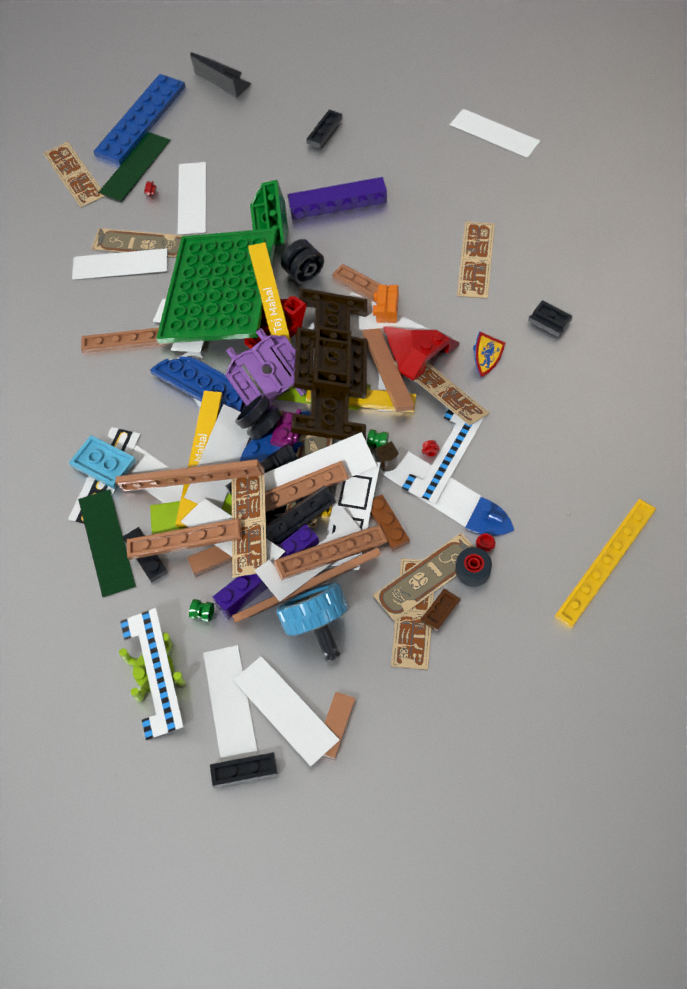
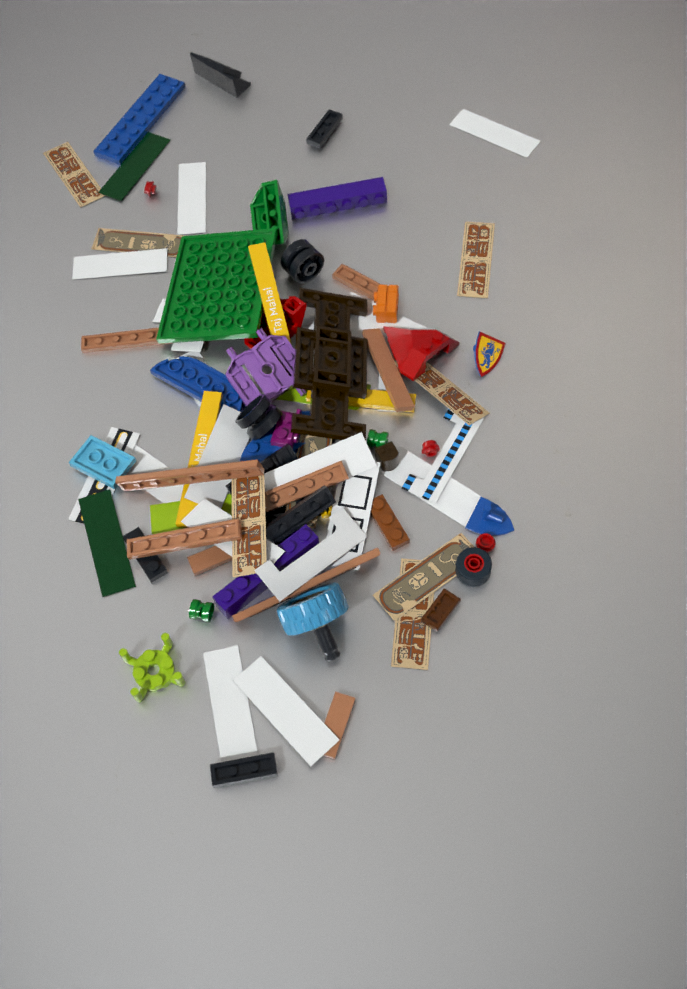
white sticker [120,608,183,740] -> none
nougat tile [273,525,388,581] -> none
black plate [528,300,573,337] -> none
yellow tile [555,498,657,628] -> none

